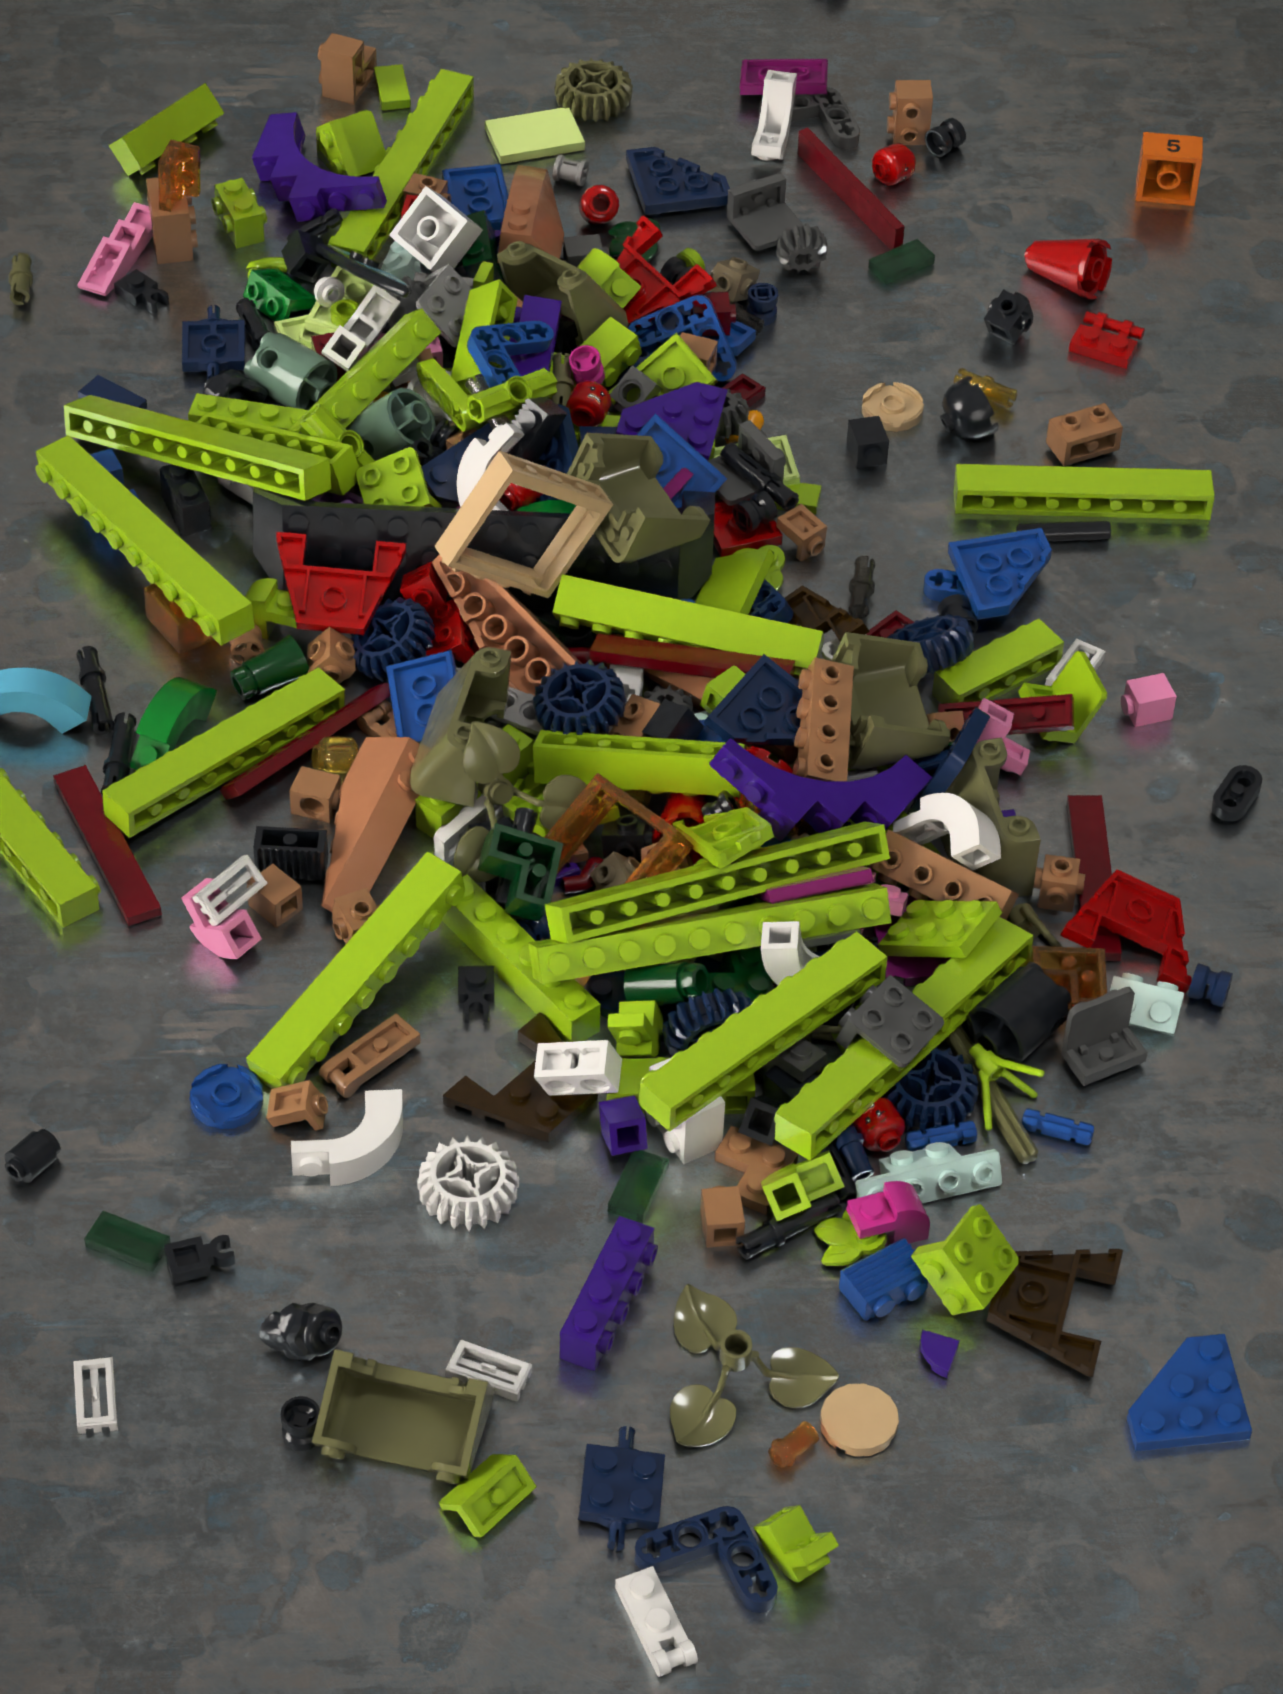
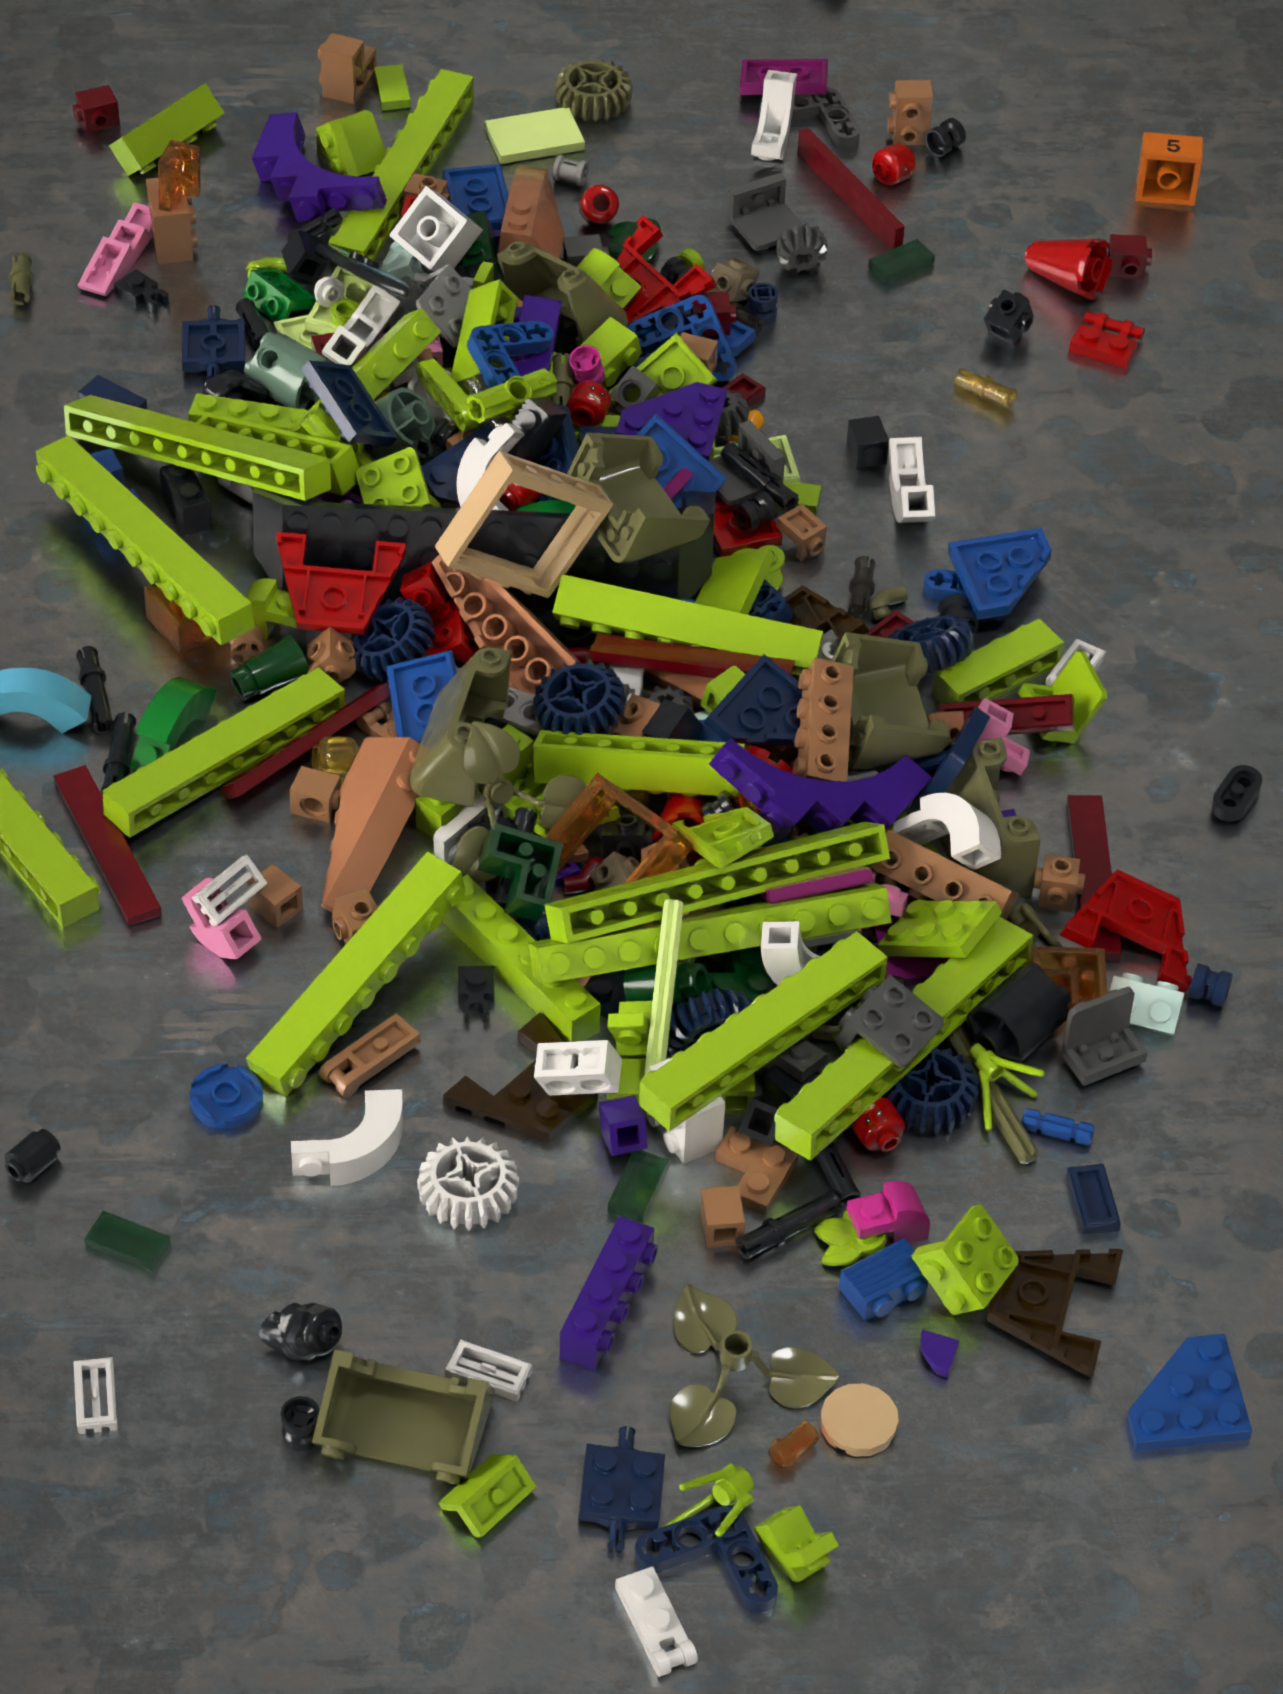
black plate [164,1235,235,1284] -> none
lime brick [211,178,267,249] -> none
black brick [253,826,329,881] -> none
medium nougat bracket [266,1080,328,1131] -> none
dark blue plate [626,147,730,215] -> none
lime brick [761,1150,845,1221] -> none
dark blue pin [835,1123,874,1182] -> none
light aqua bracket [855,1142,1002,1203] -> none
tan tile [861,382,924,432] -> none
blue axle [905,1120,977,1152] -> none
black cylinder [940,376,999,440] -> none
lime brick [953,464,1215,520] -> none
black axle [1016,520,1111,542] -> none
medium nougat brick [1046,403,1123,466] -> none
bright pink brick [1121,673,1177,727] -> none
none -> dark red brick [73,85,120,133]
none -> dark blue plate [301,360,398,446]
none -> yellowish green axle [644,899,684,1075]
none -> lime plant [662,1463,755,1537]
none -> olive arm [869,585,908,620]
none -> white arch [888,437,935,523]
none -> dark blue tile [1066,1164,1121,1235]
none -> dark red brick [1107,234,1152,279]

